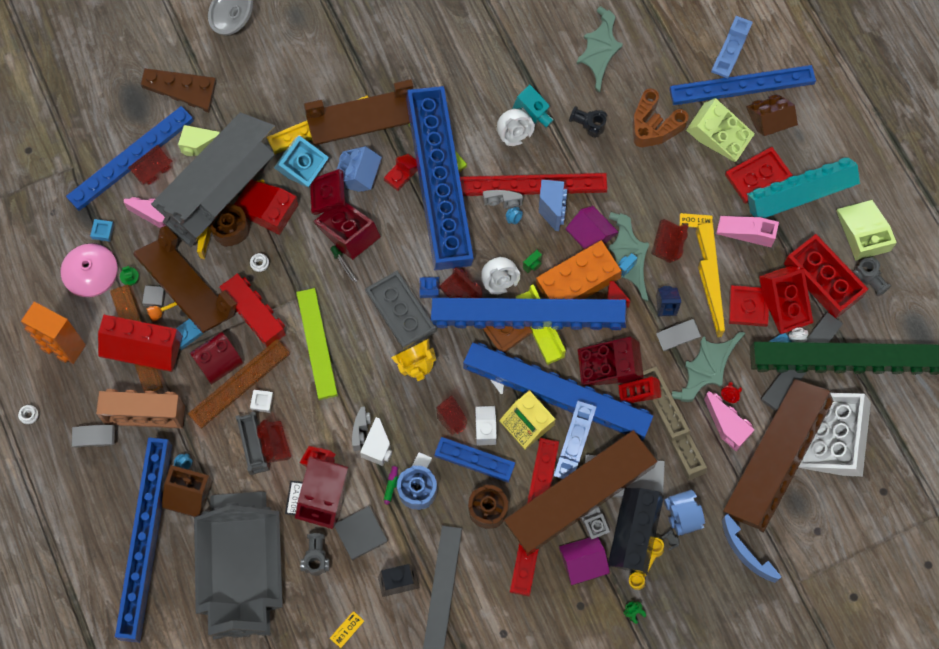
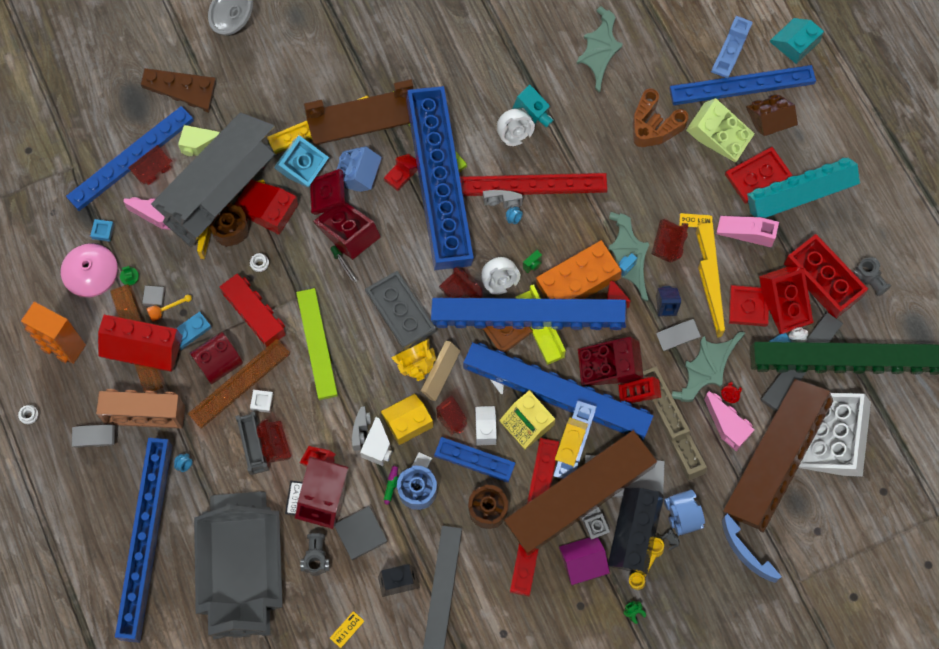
reddish brown bracket [133,225,237,333] -> none
reddish brown slope [162,465,213,517] -> none
blue tile [420,277,439,298] -> none
medium blue slope [539,180,567,231] -> none
magenta slope [565,206,618,250] -> none
black connector [569,106,607,138] -> none
yellowish green slope [836,200,897,261] -> none
none -> yellow slope [381,394,433,445]
none -> tan tile [421,341,460,401]
none -> yellow brick [555,418,588,466]
none -> teal slope [770,18,824,64]

